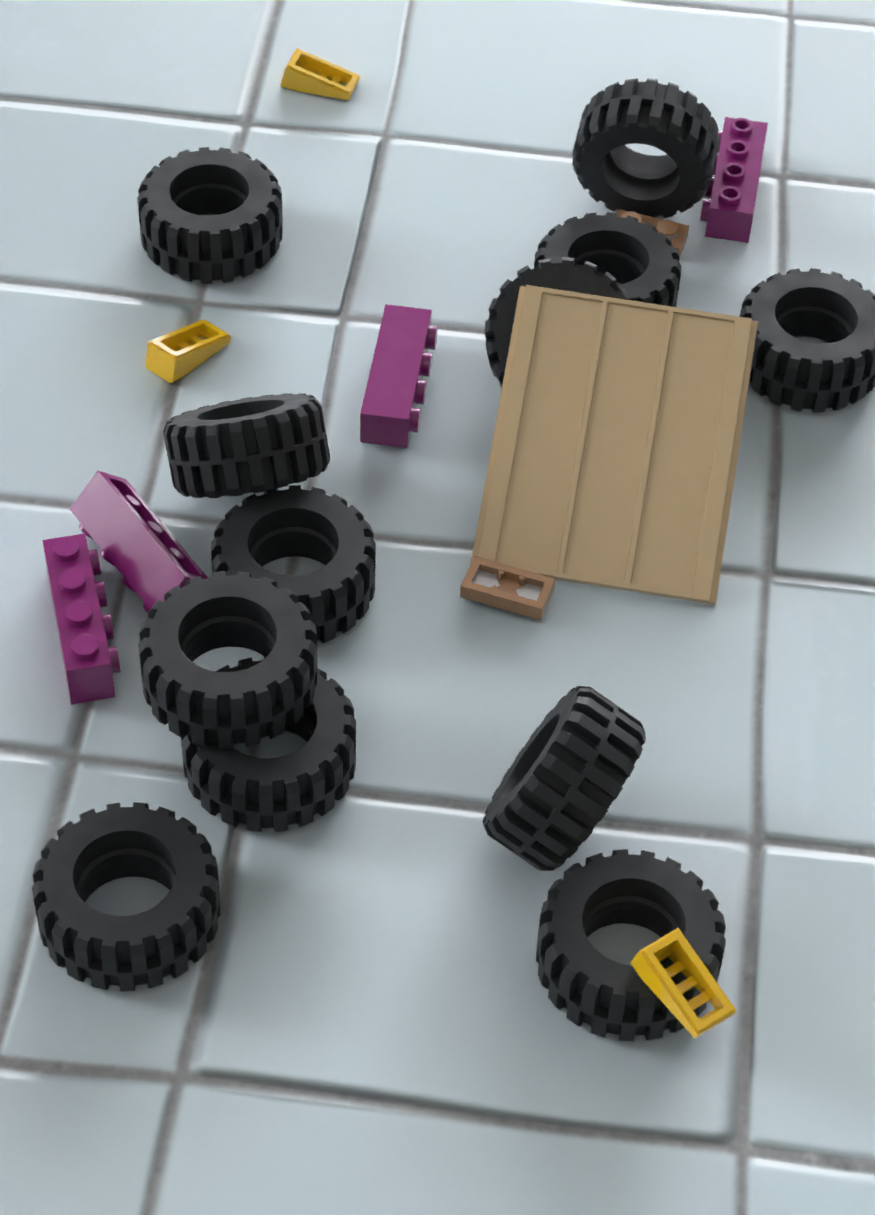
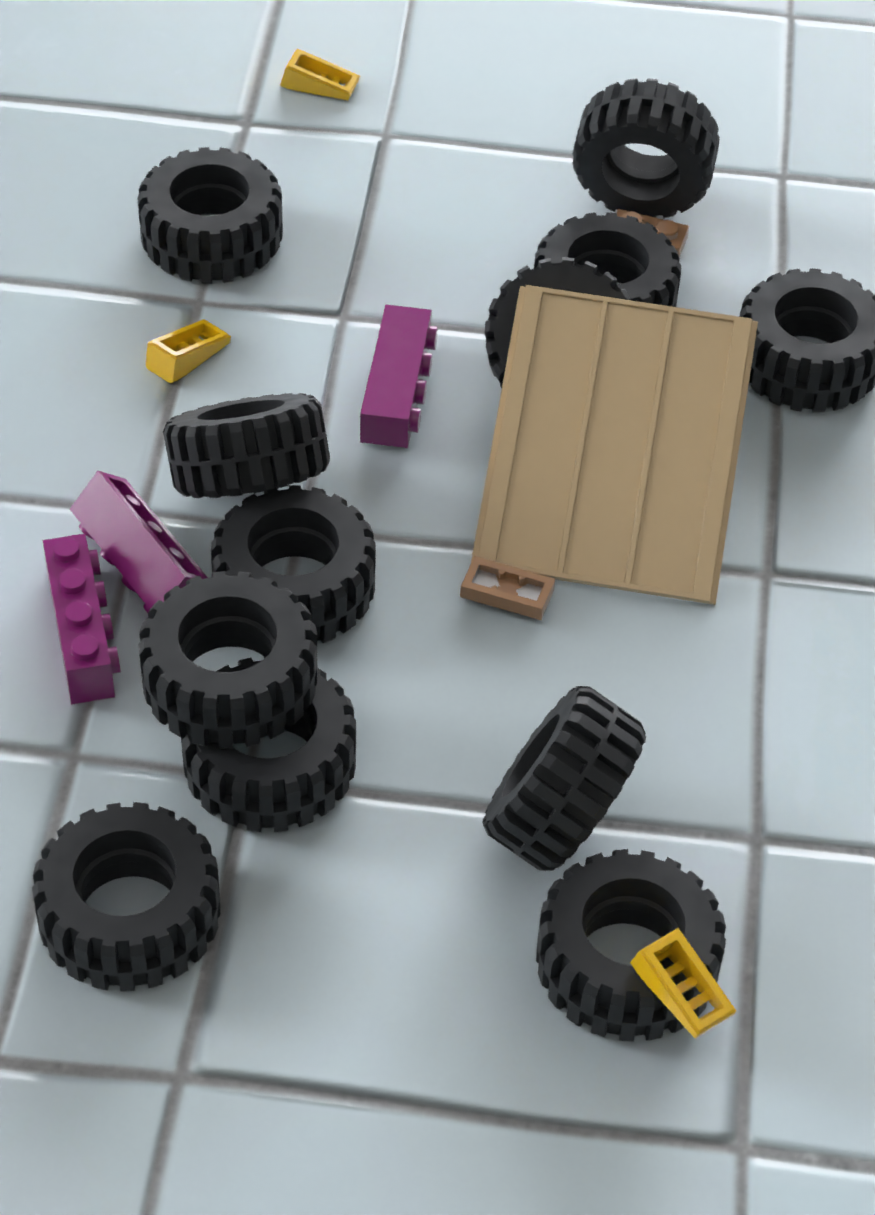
magenta brick [700,117,768,243] -> none

